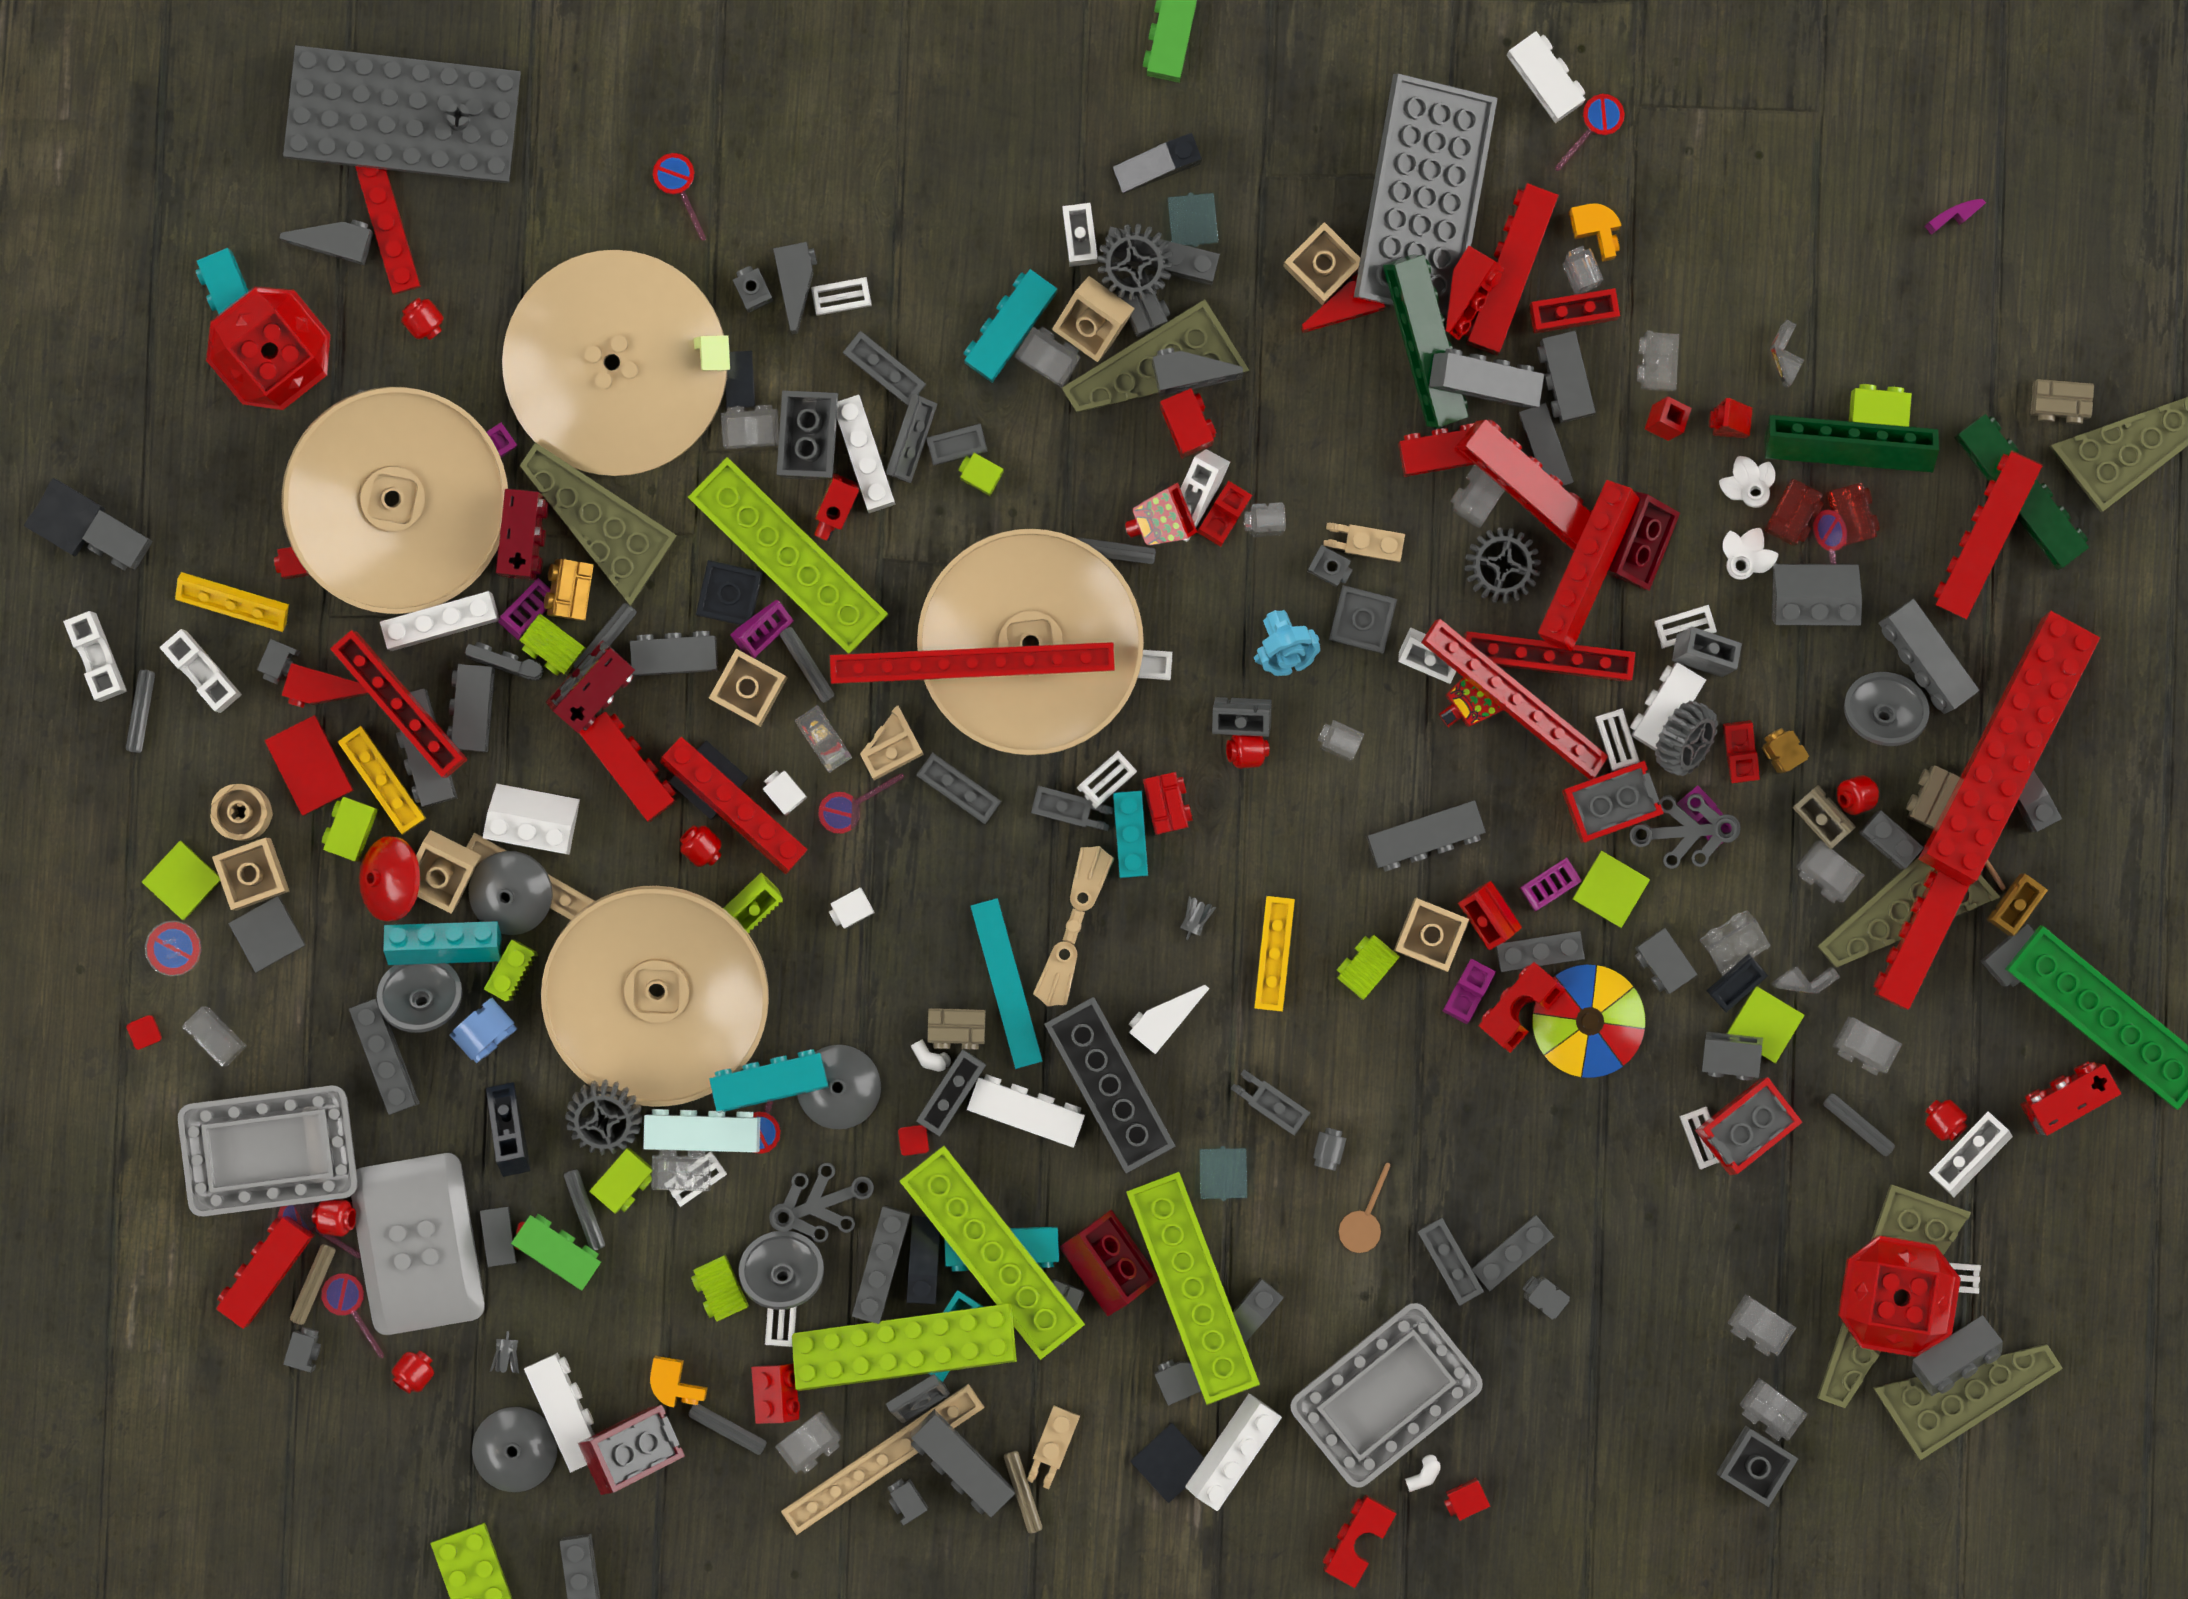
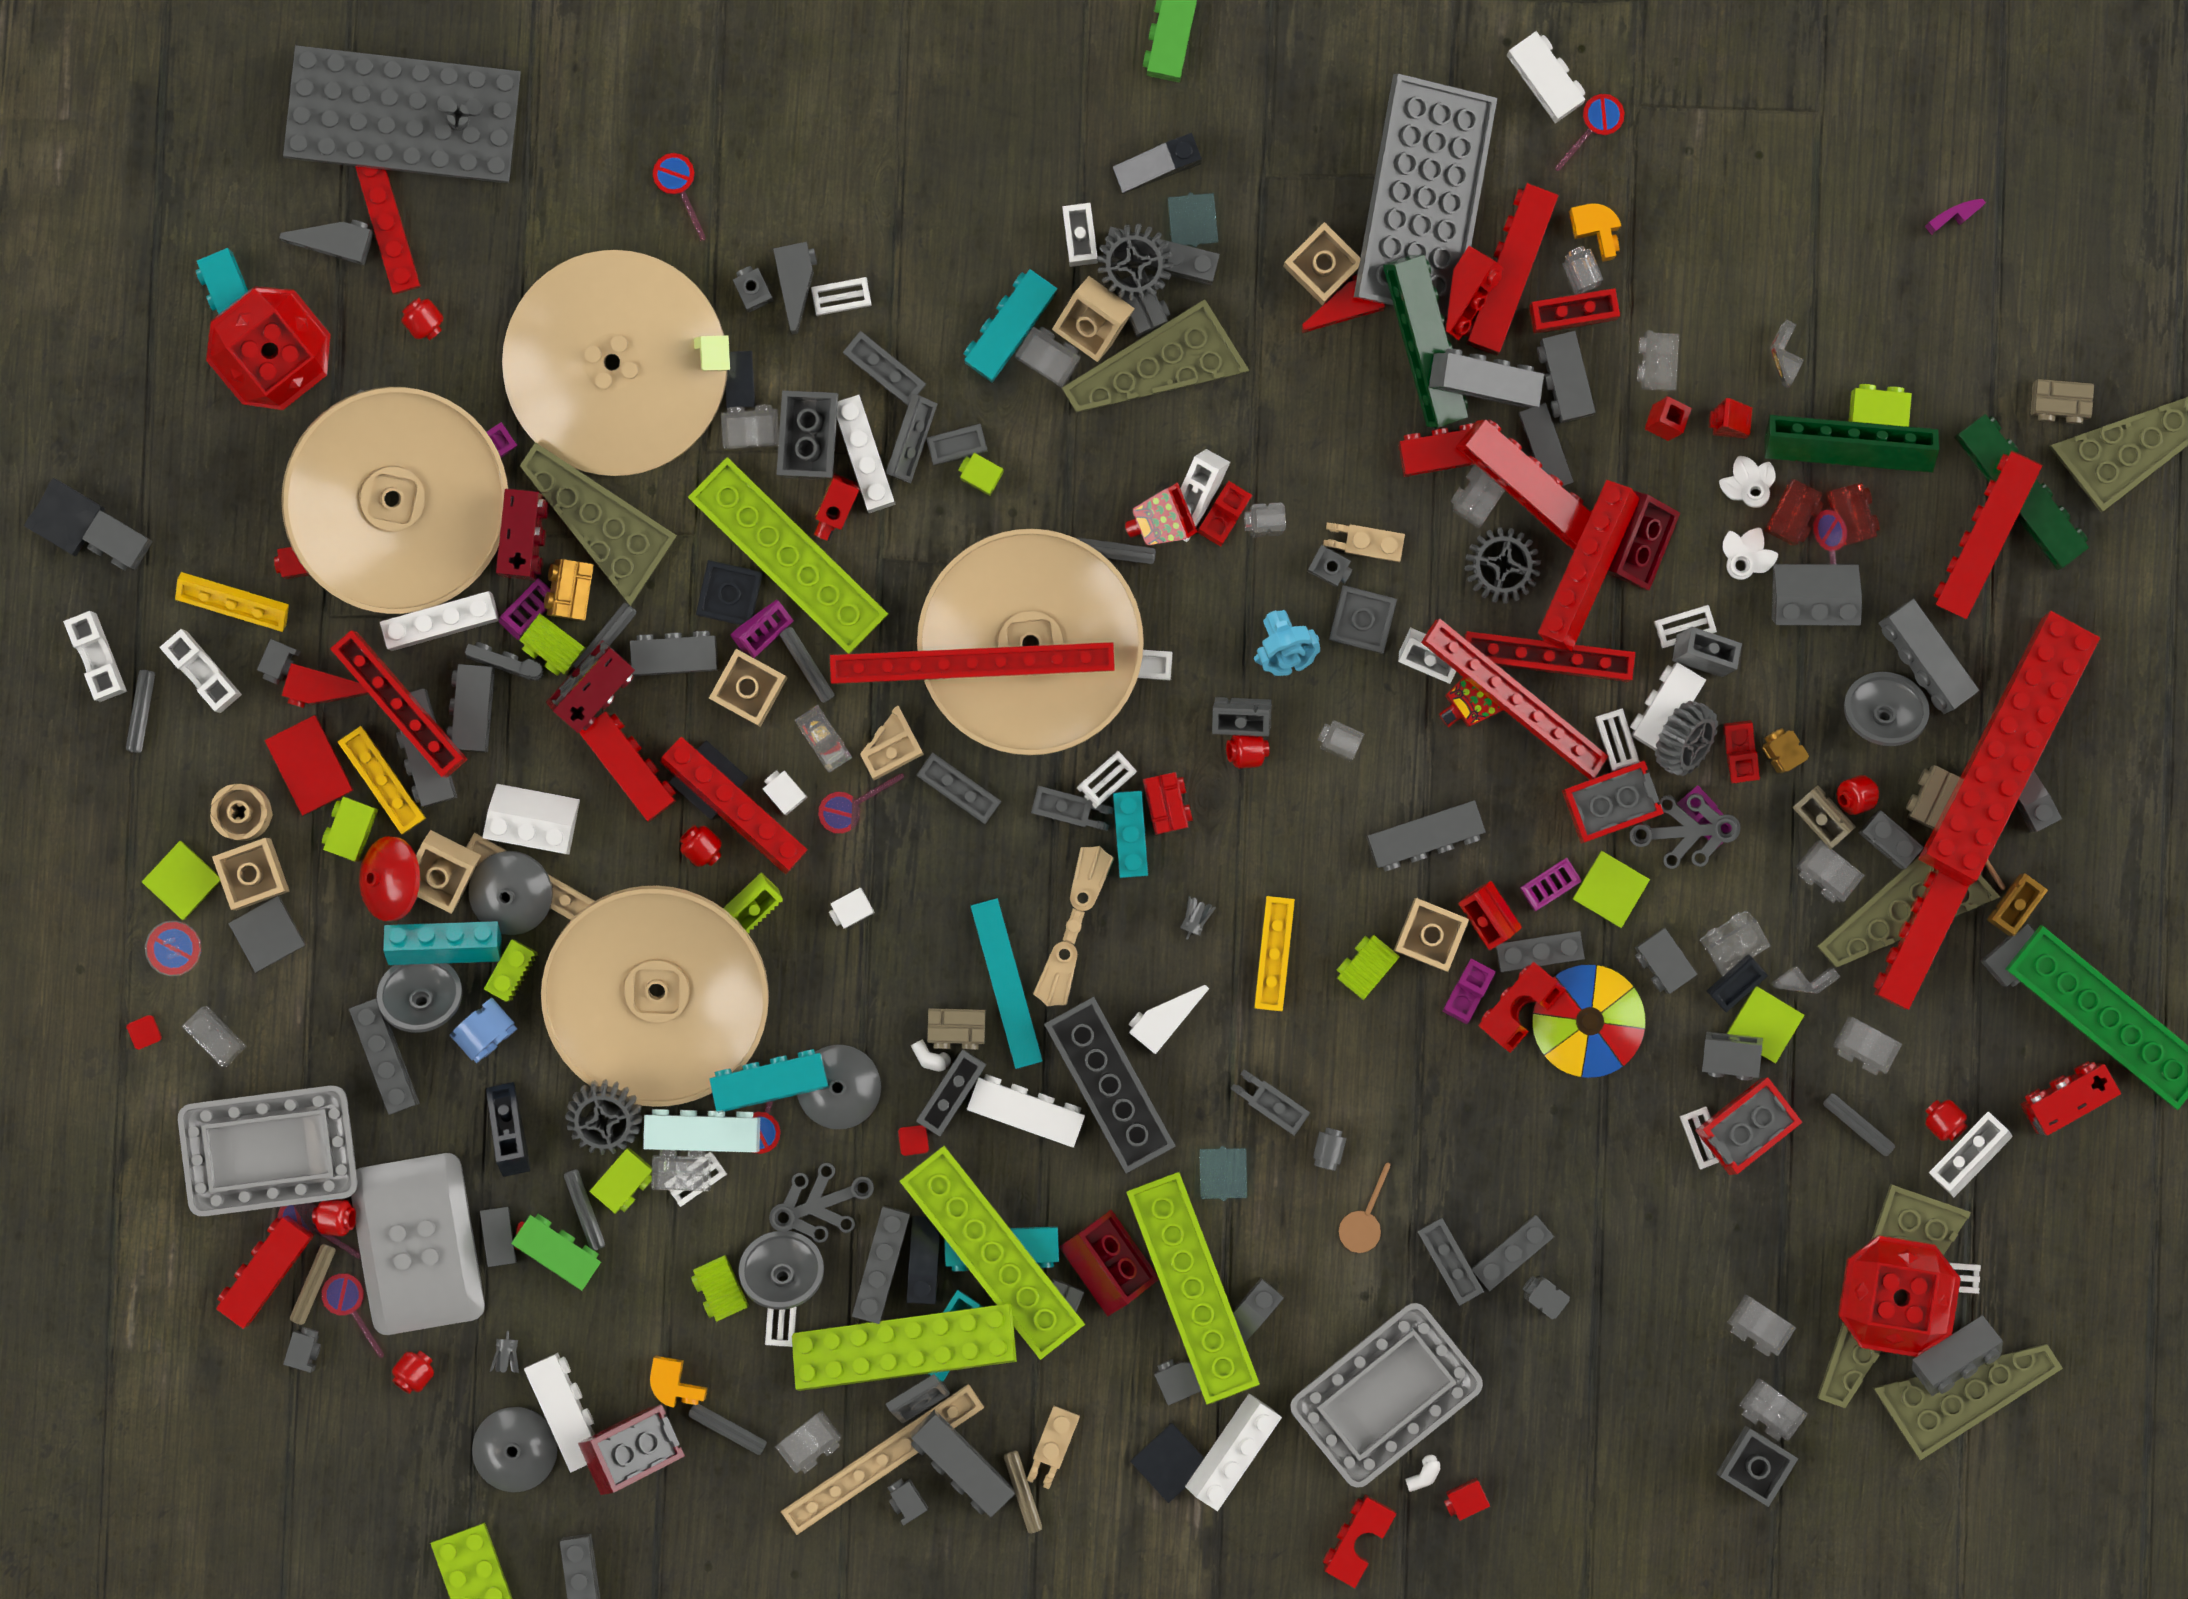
red bracket [751,1363,800,1424] -> none
dark grey slope [1152,348,1243,397] -> none
red brick [1160,388,1217,459] -> none

